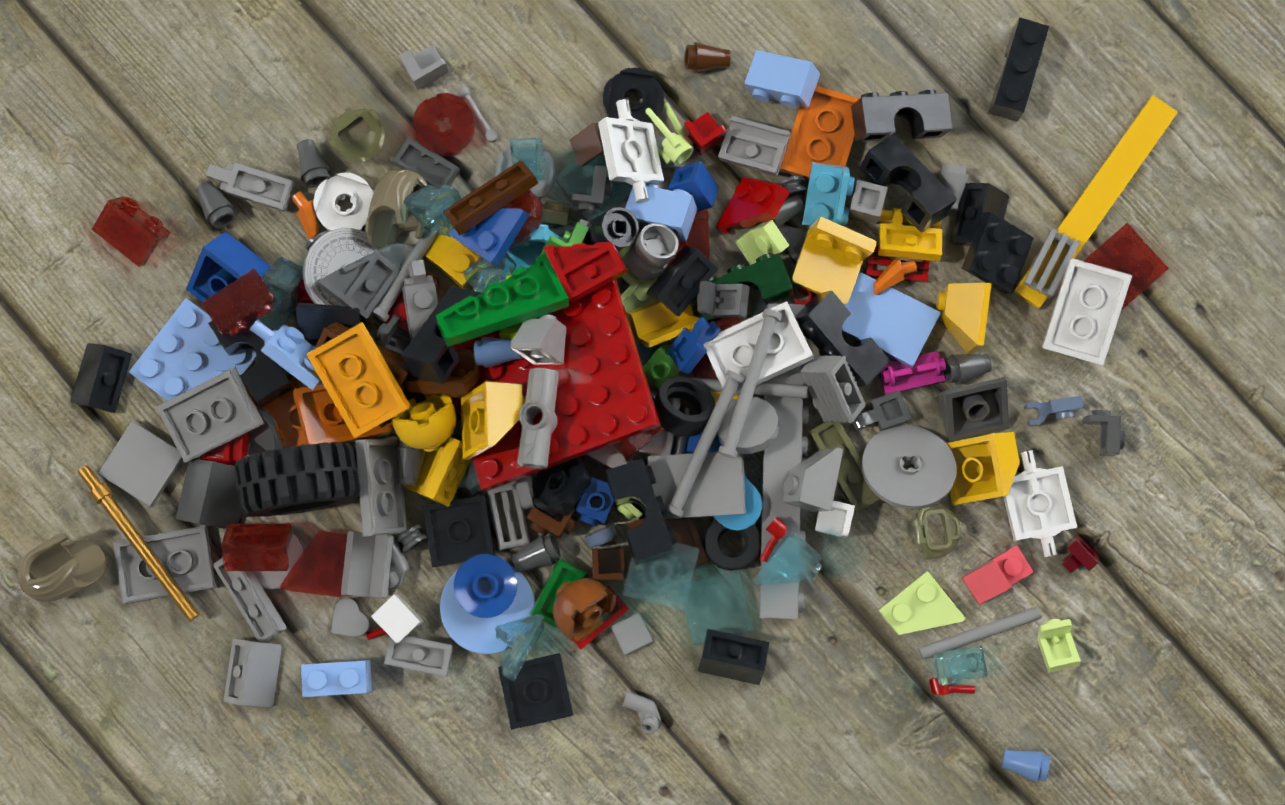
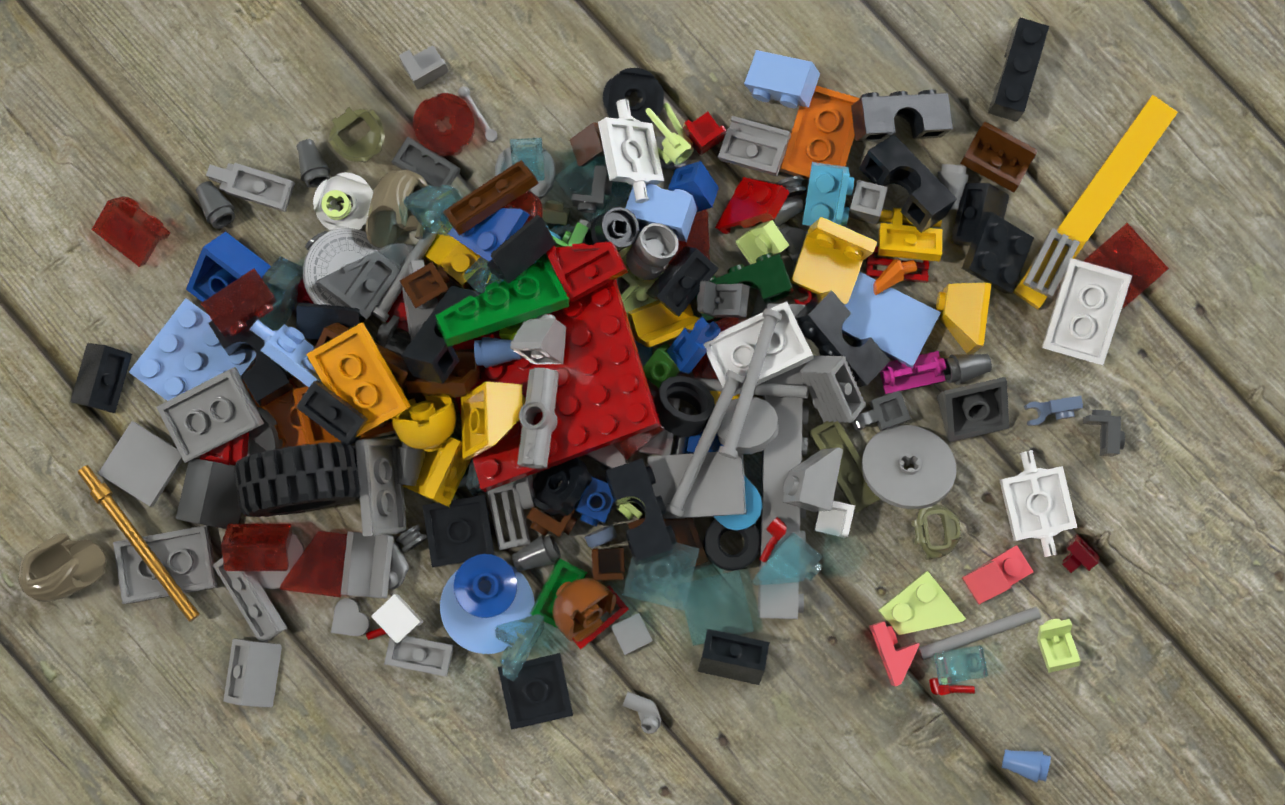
orange bar [291,191,319,240] -> none
light blue brick [301,660,372,697] -> none
reddish brown cone [685,42,731,73] -> none
yellow slope [946,432,1020,505] -> none
none -> black panel [296,380,368,446]
none -> yellowish green bush [321,190,352,221]
none -> reddish brown bracket [400,262,450,308]
none -> black panel [487,215,556,284]
none -> coral slope [869,621,920,686]
none -> reddish brown bracket [960,122,1038,193]

